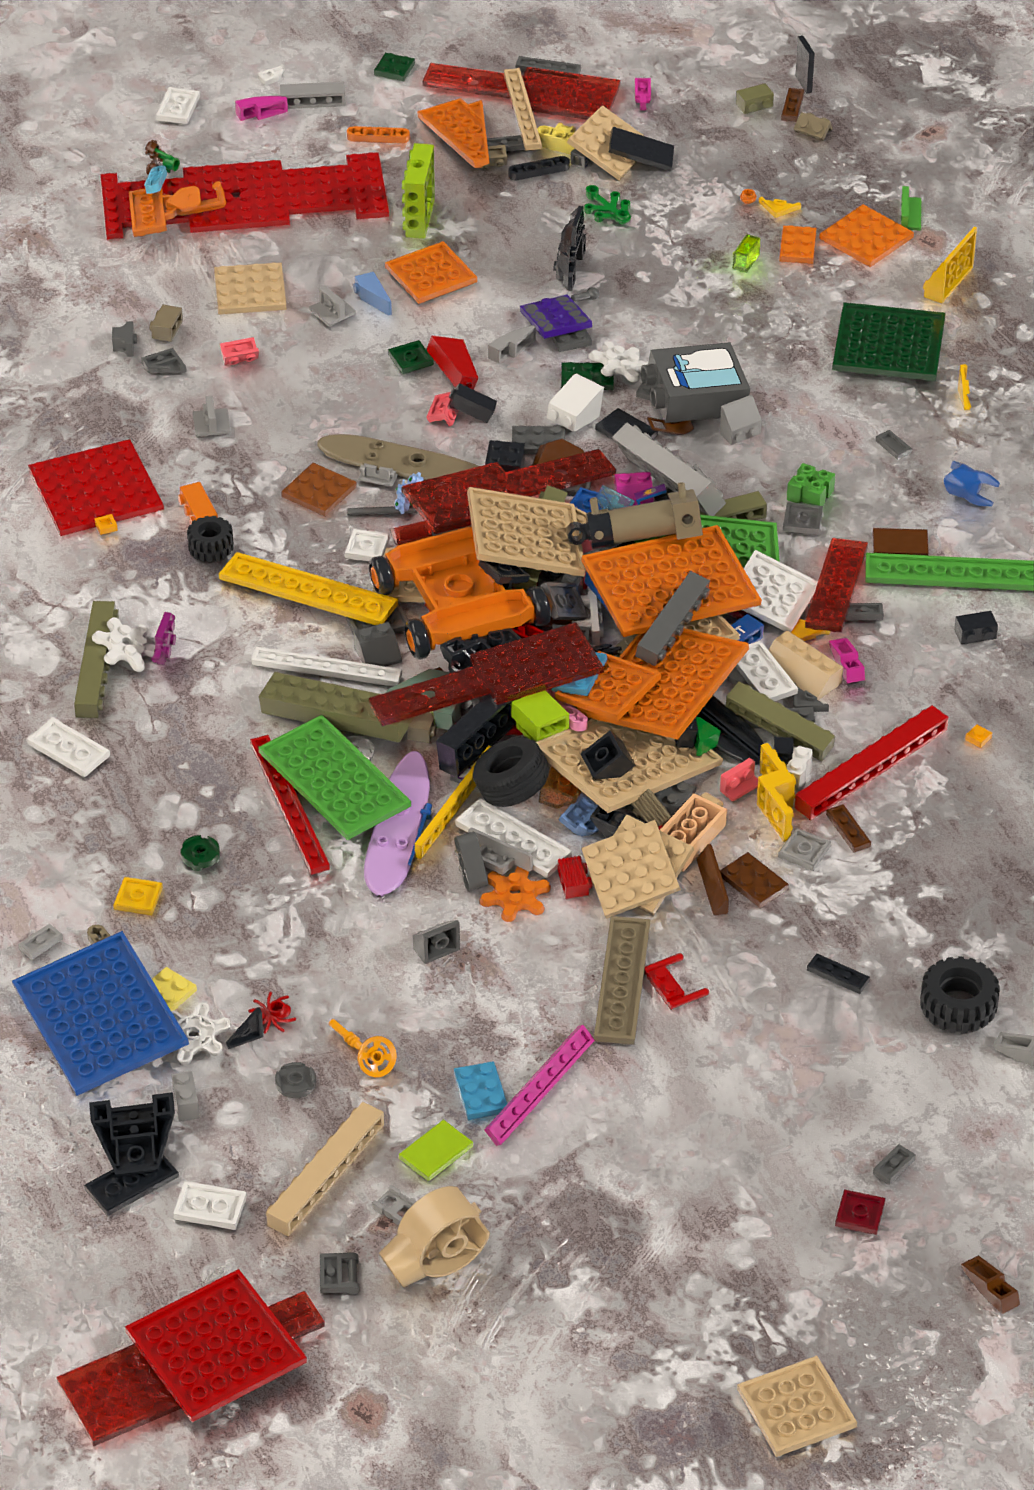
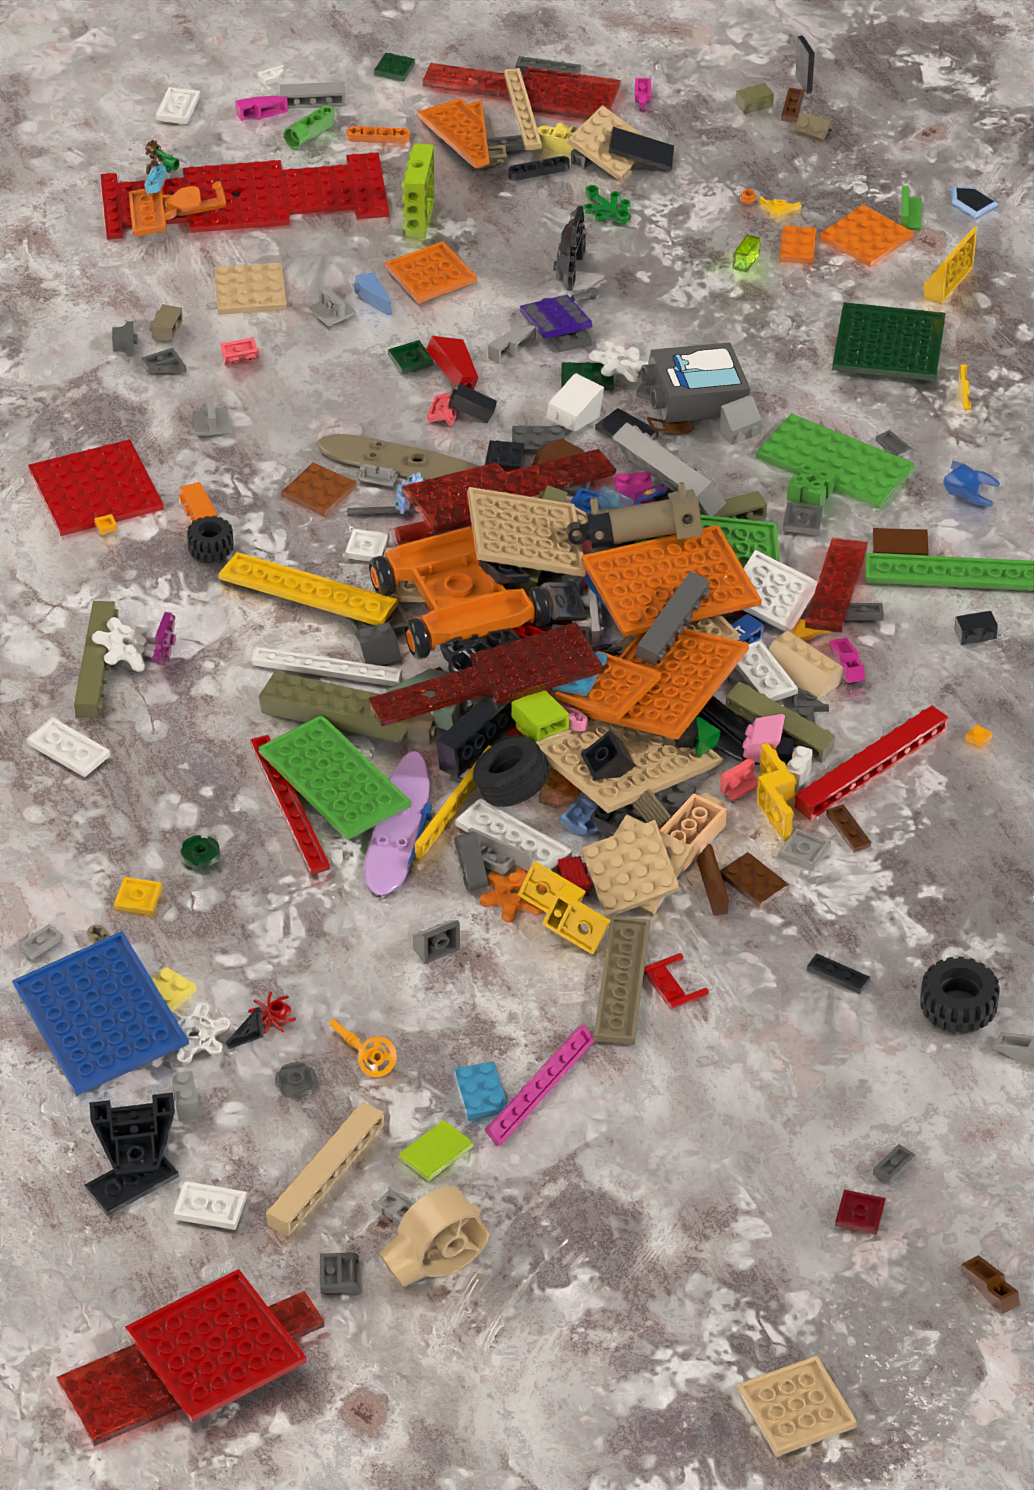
none -> bright green beam [283,106,335,149]
none -> yellow bracket [518,861,611,955]
none -> bright pink slope [742,714,785,764]
none -> bright green plate [755,414,915,508]
none -> tile [951,187,999,219]

